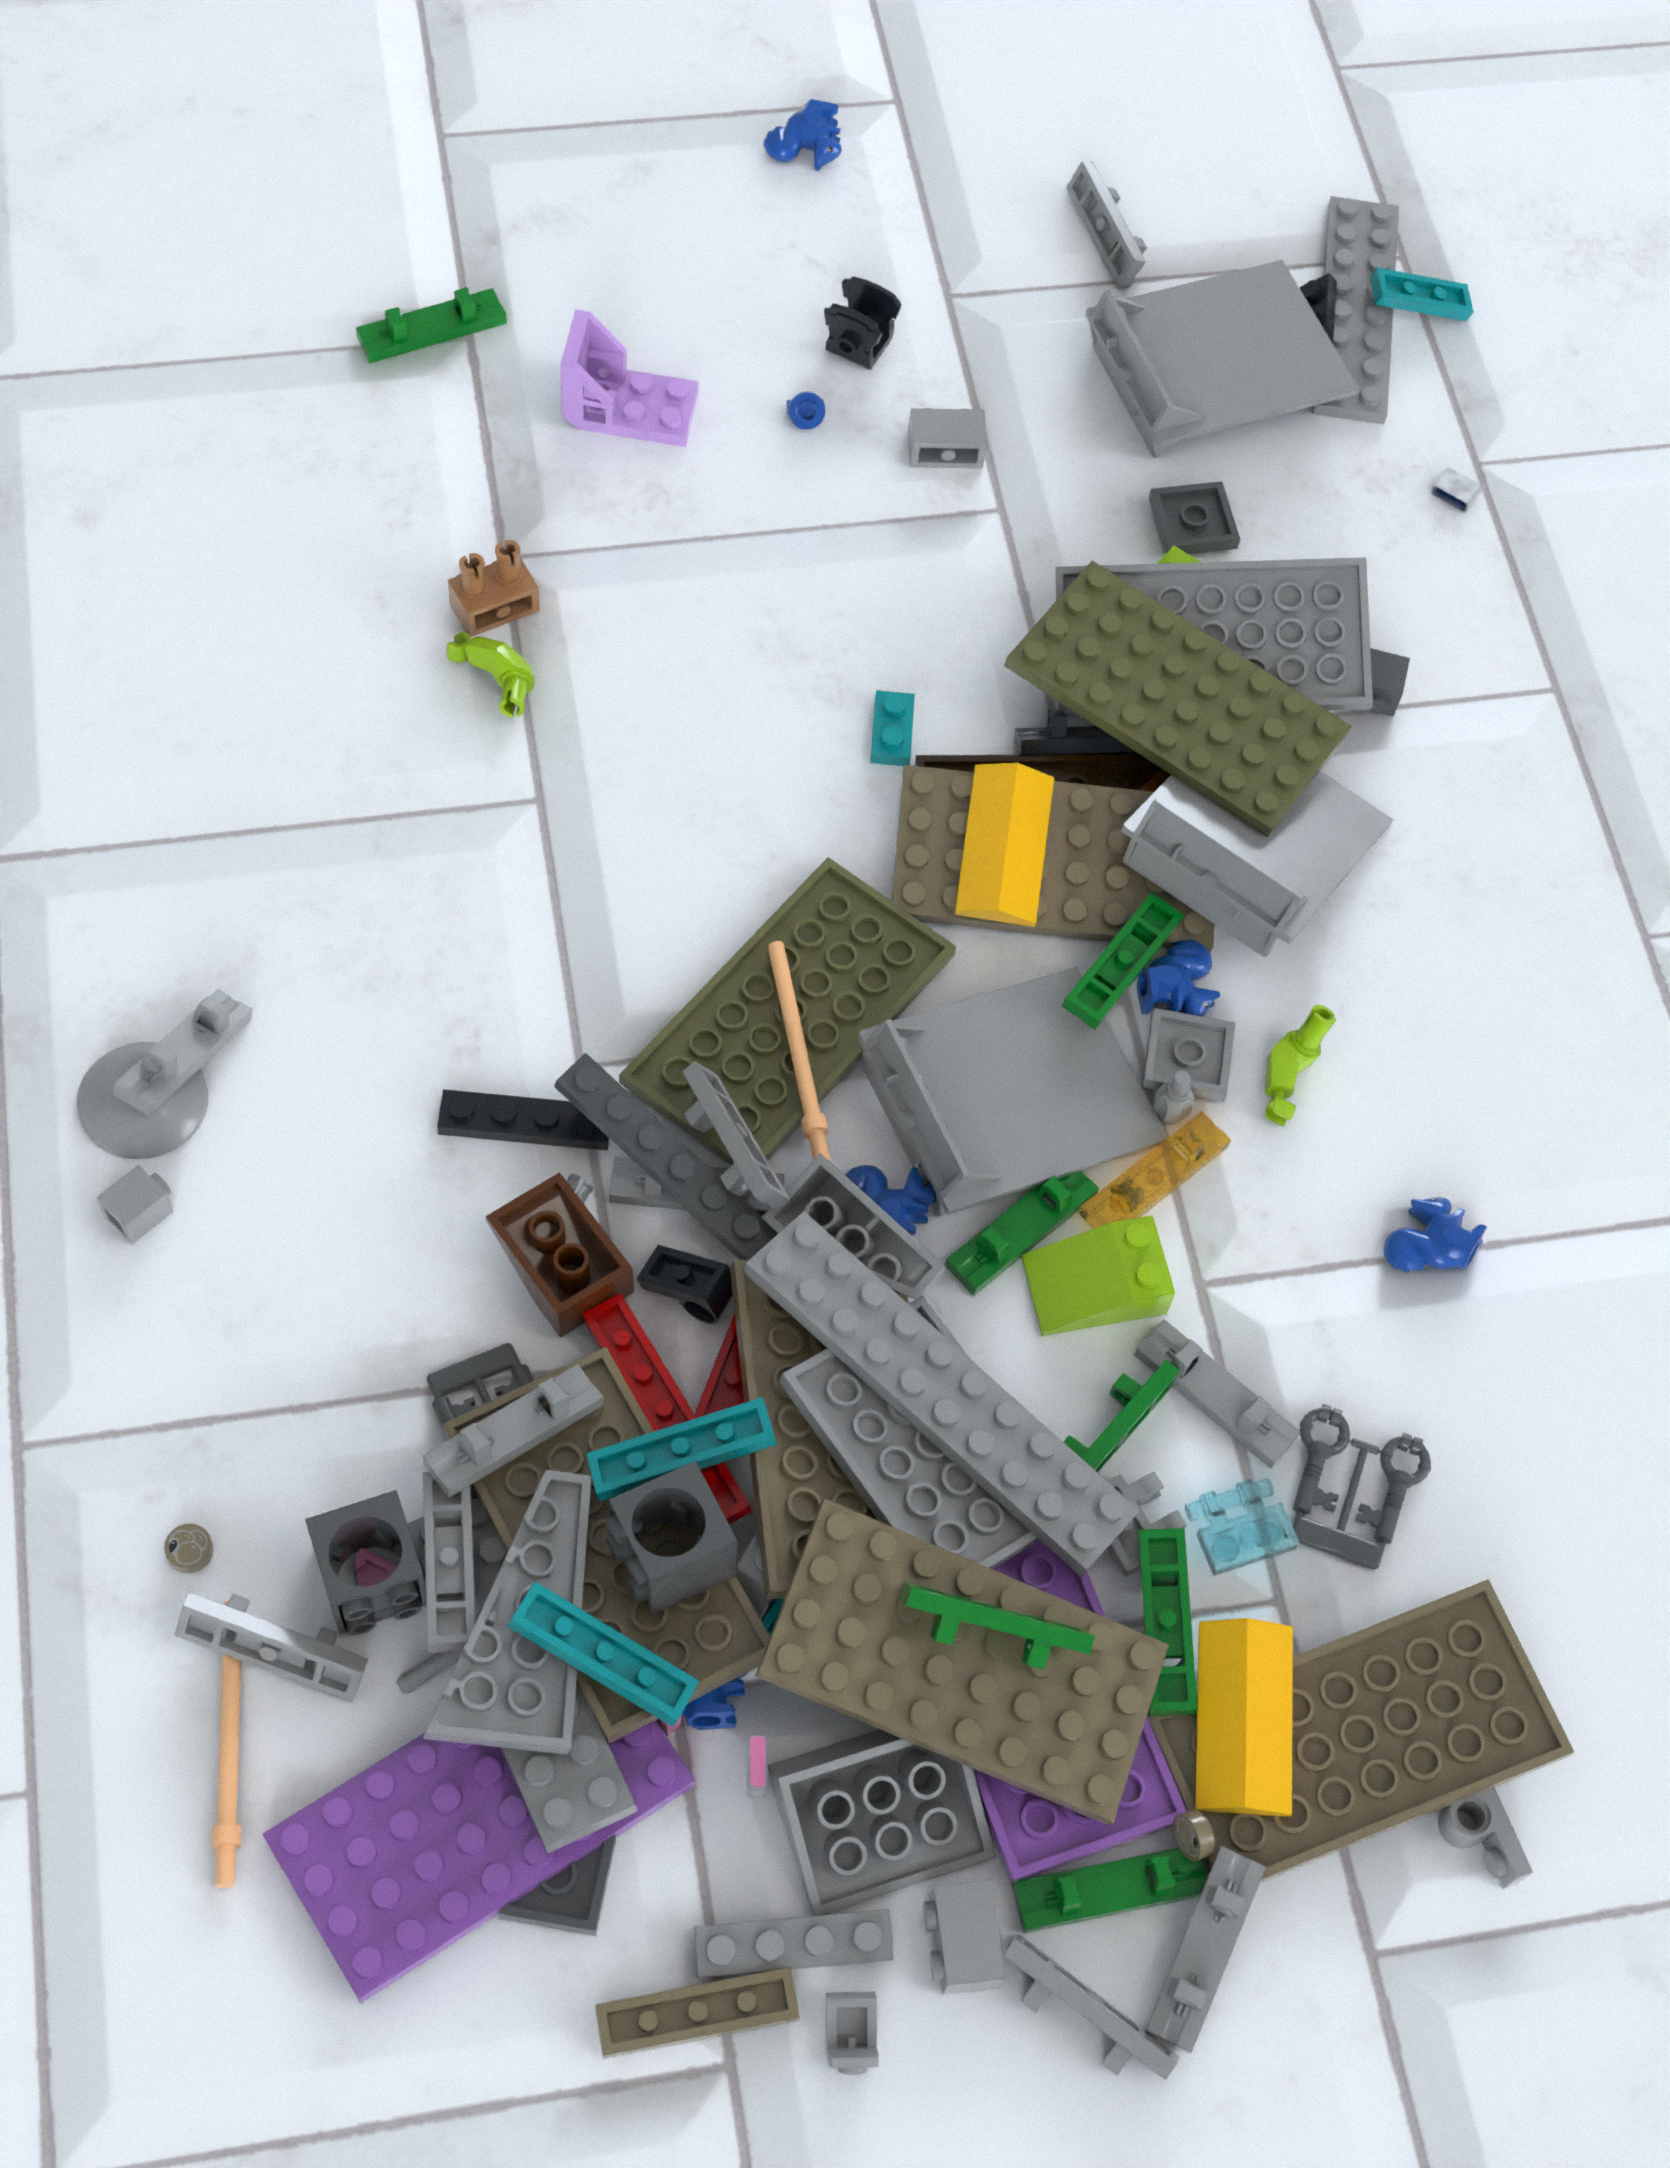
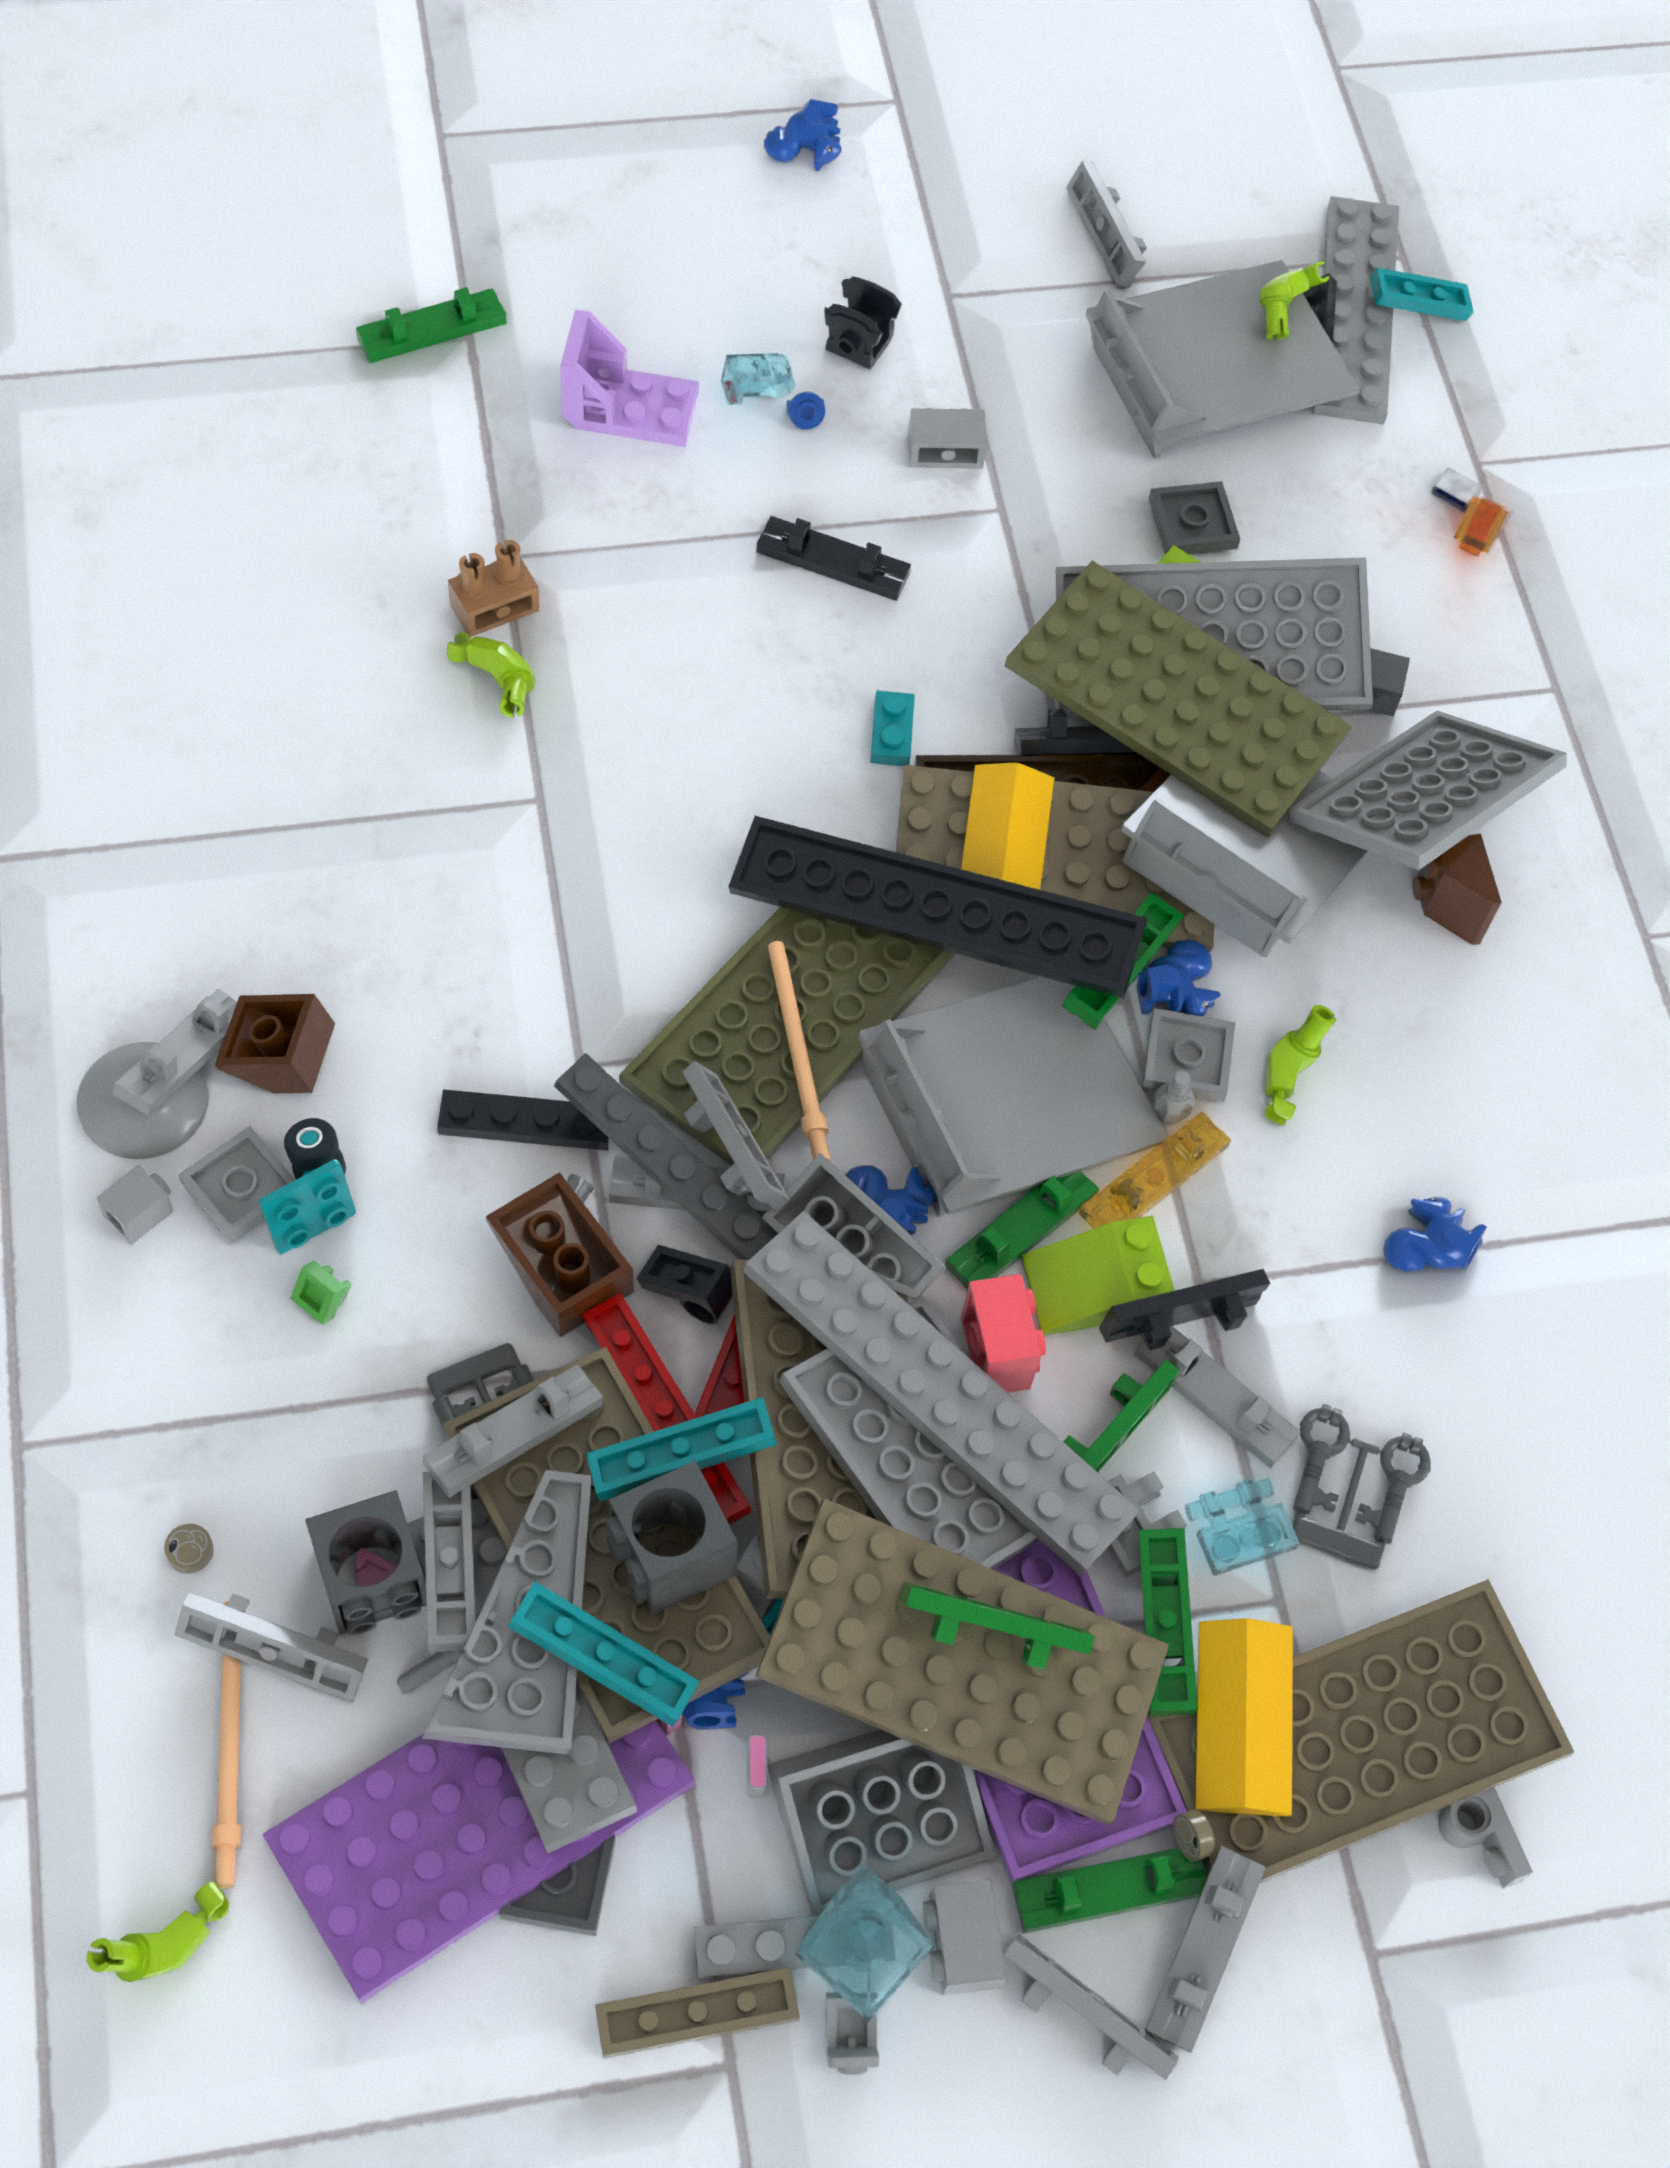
none -> lime arm [87,1881,229,1982]
none -> light grey plate [178,1126,295,1243]
none -> reddish brown slope [215,994,335,1093]
none -> teal plate [258,1118,356,1254]
none -> bright green tile [290,1261,351,1325]
none -> clear light blue leg [721,353,796,405]
none -> black plate [728,816,1147,999]
none -> black hinge [756,516,911,601]
none -> clear light blue slope [795,1864,934,2022]
none -> coral brick [960,1274,1046,1393]
none -> black hinge [1099,1269,1271,1351]
none -> lime arm [1259,261,1329,340]
none -> light grey plate [1289,710,1567,870]
none -> reddish brown slope [1412,834,1502,945]
none -> clear orange slope [1453,496,1513,557]

